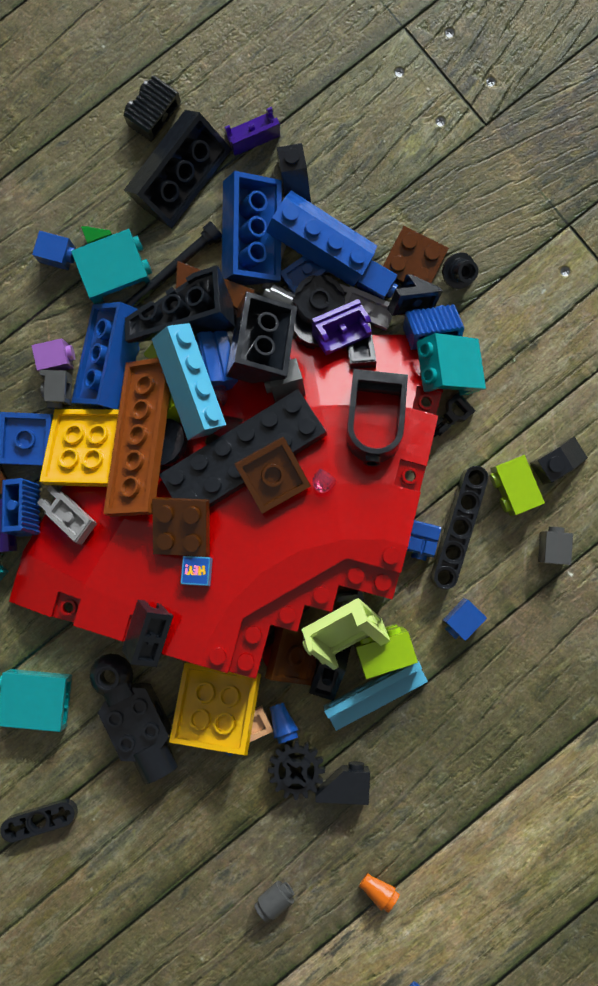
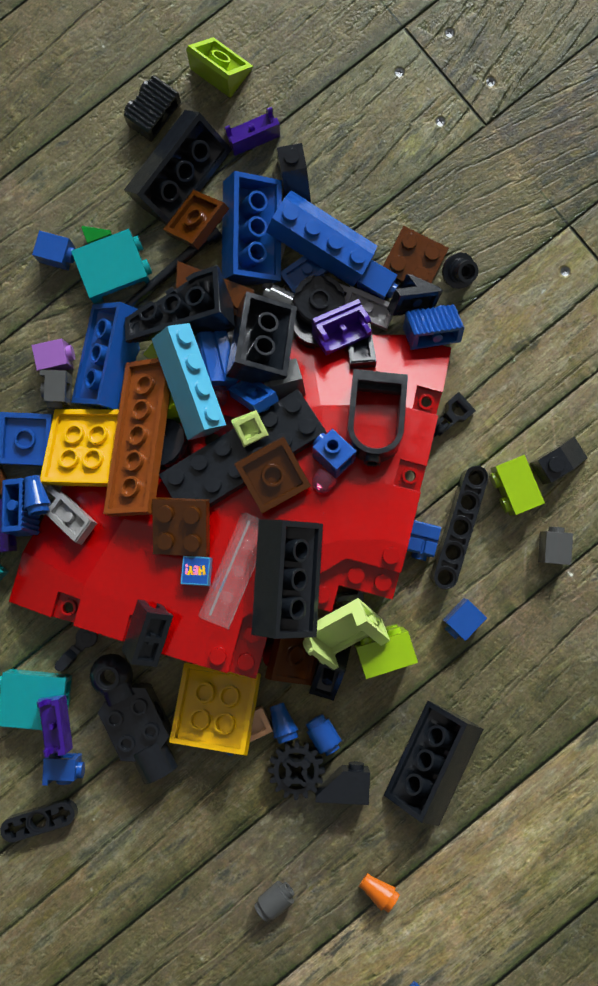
medium azure fence [324,661,428,731] -> none
teal panel [417,333,486,396] -> none
none -> blue cone [24,475,51,516]
none -> dark purple hinge [37,695,73,757]
none -> blue brick [42,753,85,786]
none -> black piece [54,628,98,671]
none -> reddish brown plate [163,190,229,250]
none -> lime slope [186,37,253,98]
none -> clear slope [199,513,259,629]
none -> blue plate [228,381,279,413]
none -> yellowish green slope [231,410,269,447]
none -> black slope [251,519,323,639]
none -> blue brick [305,714,341,756]
none -> blue brick [312,429,356,479]
none -> black slope [383,701,484,826]

